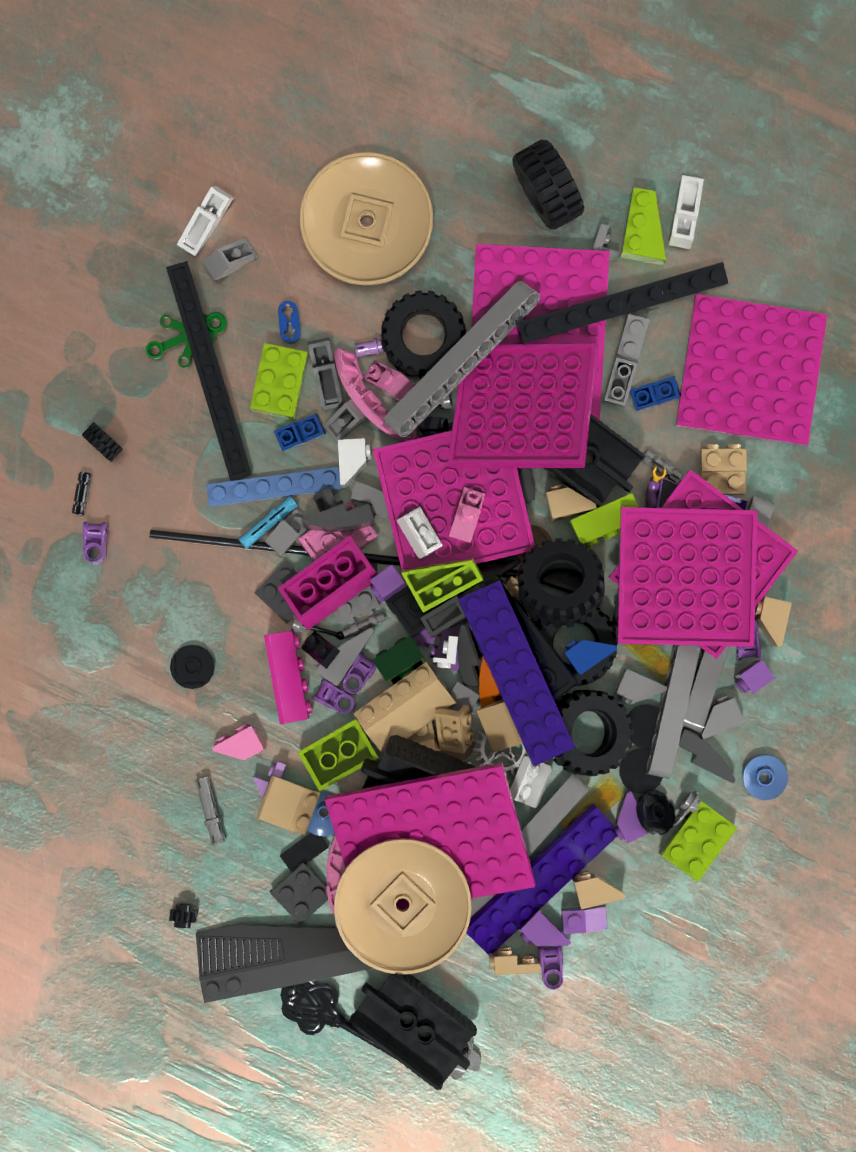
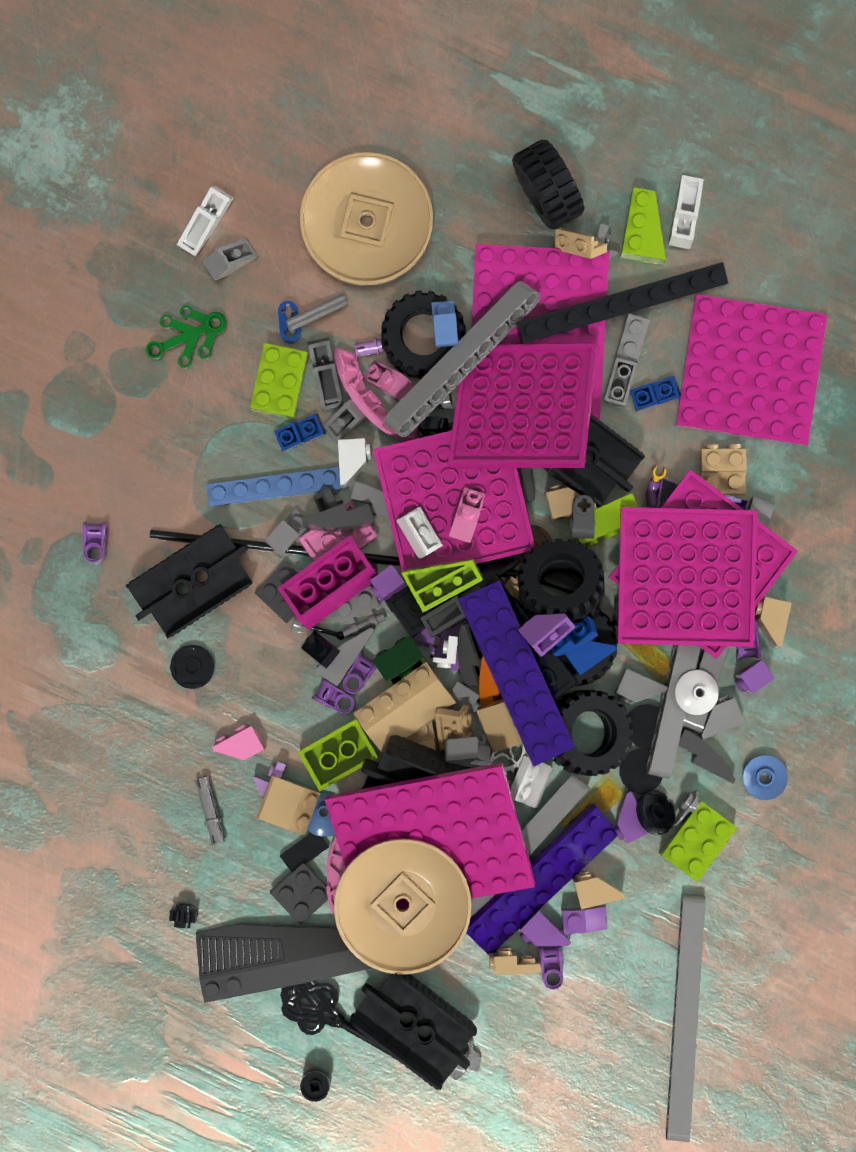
black axle [72,472,91,516] -> none
black tyre [82,422,123,462] -> none
black plate [166,261,252,481] -> none
medium azure pin [238,496,298,549] -> none
dark pink slope [264,631,312,724] -> none
light grey axle [643,449,683,483] -> none
none -> black piece [126,524,252,639]
none -> light grey axle [286,294,347,331]
none -> black wheel [300,1067,331,1102]
none -> medium blue slope [432,301,458,347]
none -> light grey slope [445,737,490,768]
none -> medium lavender slope [518,614,576,657]
none -> blue slope [551,616,598,656]
none -> tan bracket [555,228,607,259]
none -> dark grey piece [570,495,595,539]
none -> light grey beam [665,894,706,1142]
none -> white dish [674,670,719,715]

